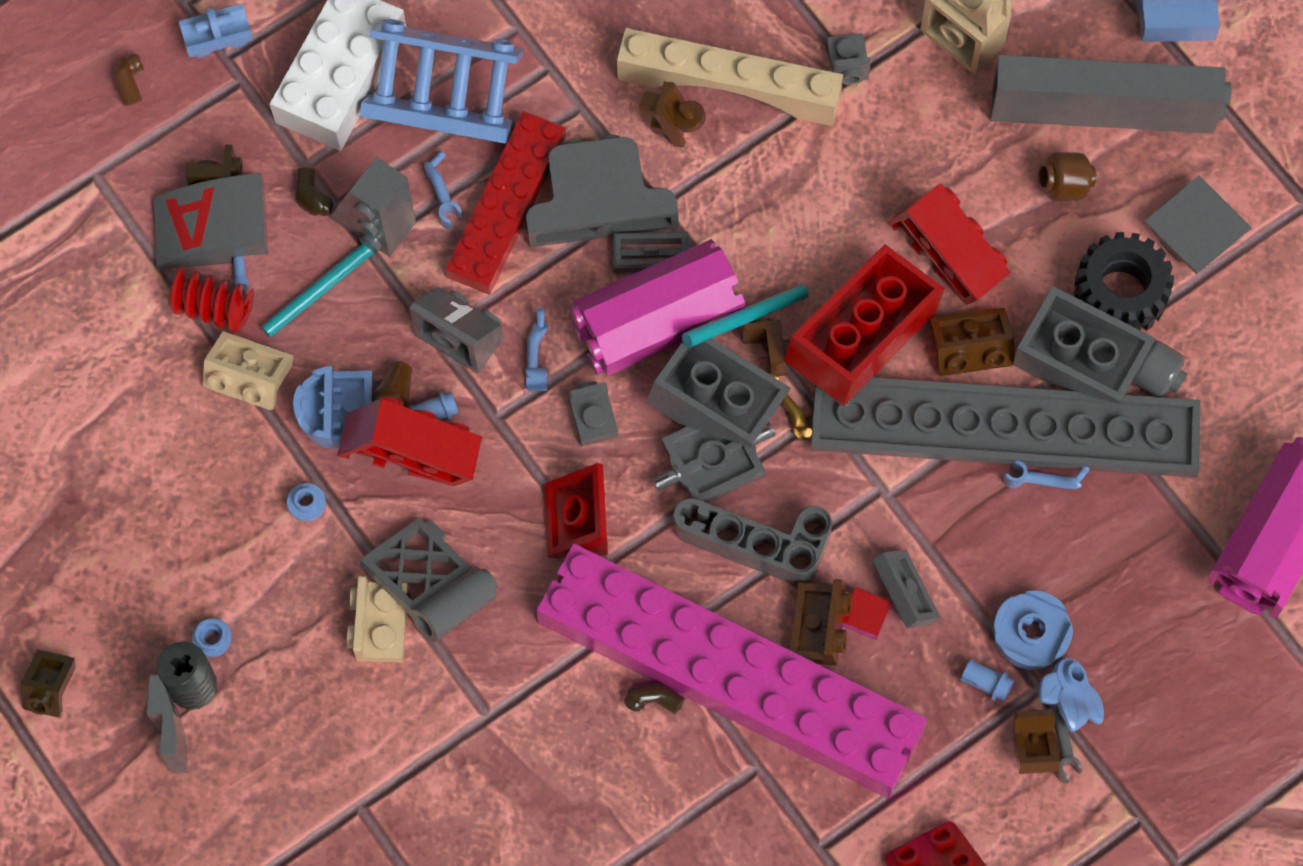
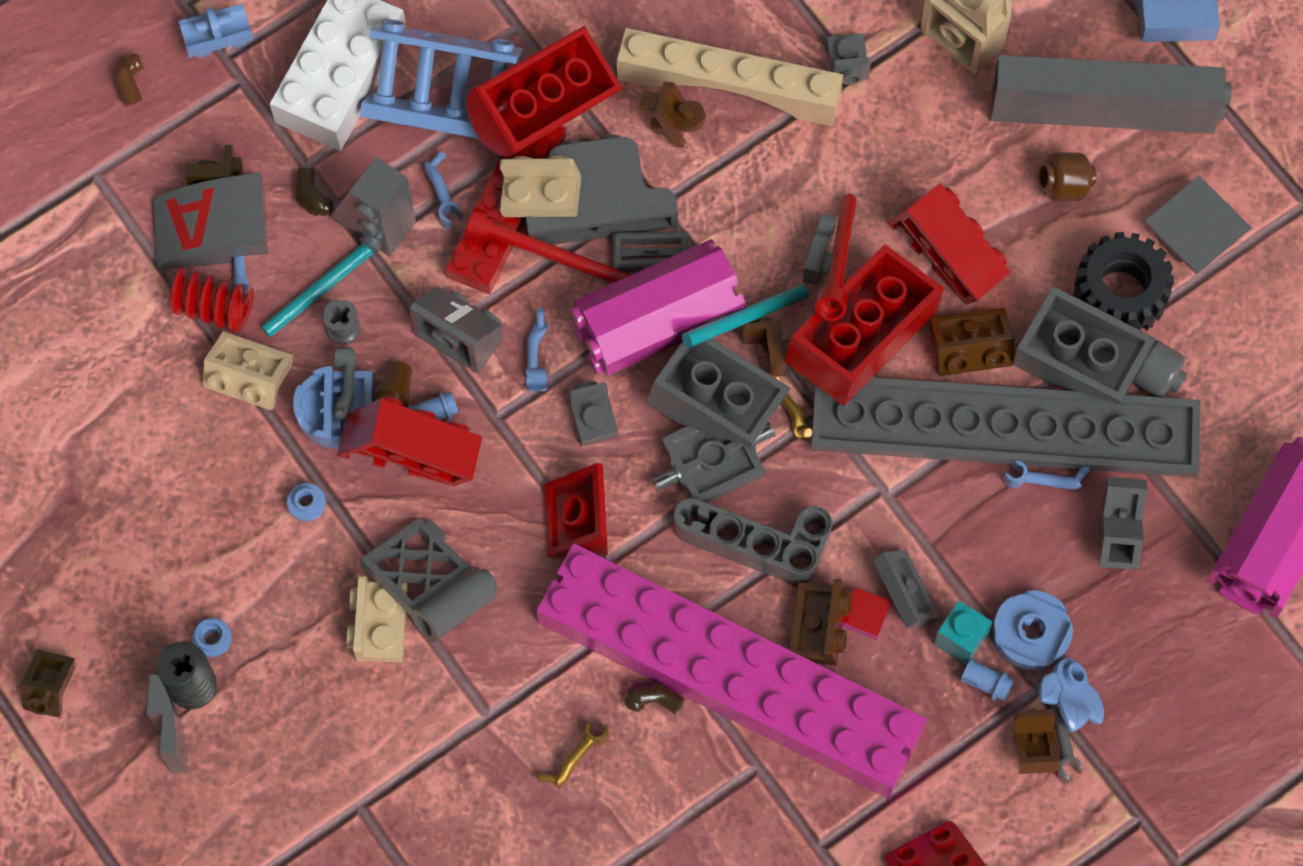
none -> dark grey bush [323,300,361,345]
none -> dark grey piece [332,347,357,419]
none -> red piece [464,207,631,283]
none -> red brick [467,25,623,157]
none -> tan bracket [500,156,581,217]
none -> pearl gold piece [538,721,609,789]
none -> dark grey plate [803,214,837,286]
none -> red piece [815,193,857,321]
none -> teal brick [934,601,992,666]
none -> dark grey brick [1099,477,1147,570]

